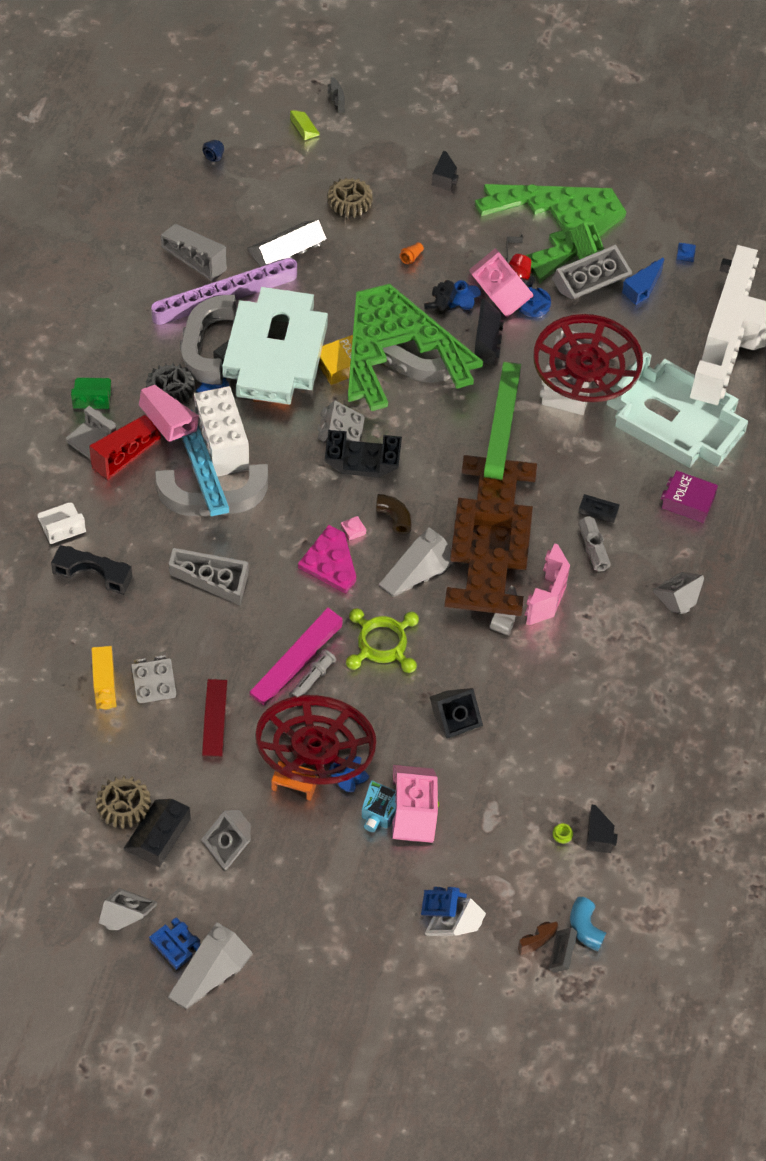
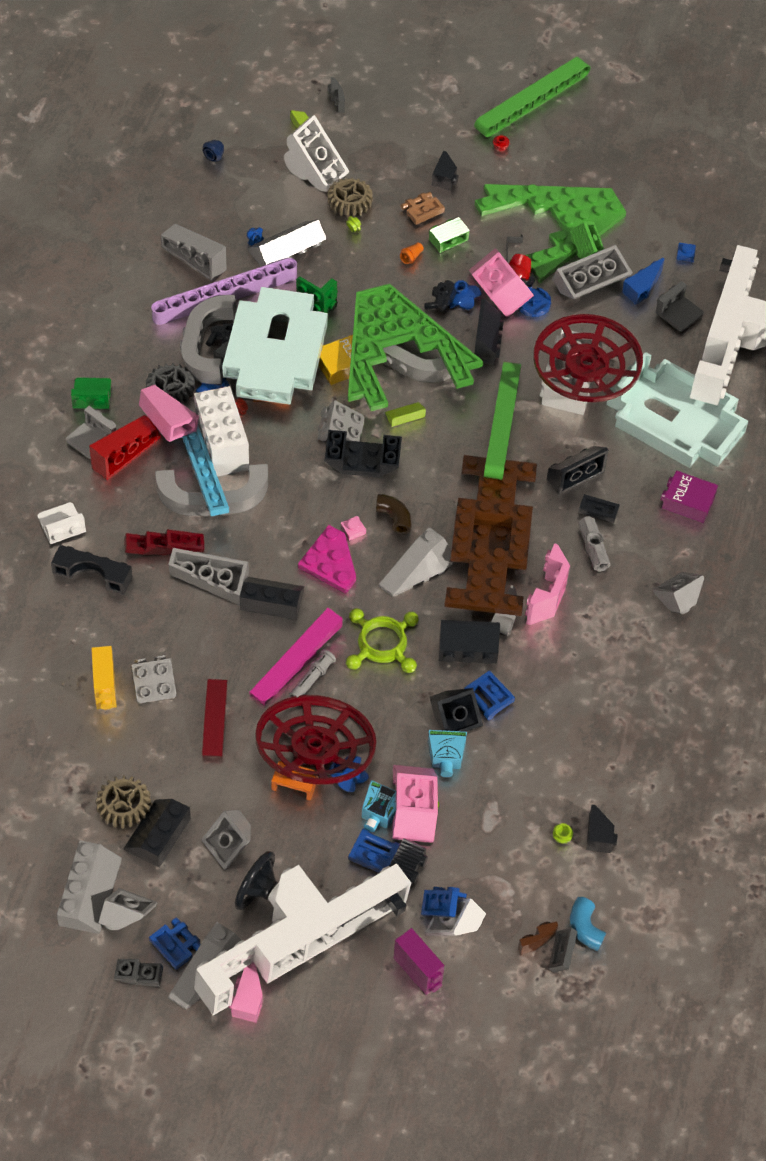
none -> light grey slope [57,840,122,934]
none -> dark grey slope [114,959,163,987]
none -> dark red slope [124,529,205,555]
none -> white piece [194,851,411,1015]
none -> black piece [206,323,233,347]
none -> bright pink slope [229,963,263,1023]
none -> clear red plate [234,398,248,416]
none -> black slope [240,577,304,620]
none -> blue plate [247,227,264,246]
none -> white brick [284,115,349,192]
none -> green bracket [296,276,338,313]
none -> lime plate [346,216,361,233]
none -> blue plate [348,828,400,873]
none -> lime slope [385,402,426,427]
none -> black brick [389,838,428,884]
none -> magenta brick [393,928,445,995]
none -> medium nougat plate [400,192,445,225]
none -> medium azure torso [428,730,467,777]
none -> brick [429,217,469,253]
none -> black slope [439,620,500,664]
none -> blue plate [464,670,515,720]
none -> bright green beam [474,57,591,137]
none -> red plate [493,135,510,151]
none -> black slope [547,446,609,494]
none -> dark grey bracket [655,281,704,332]

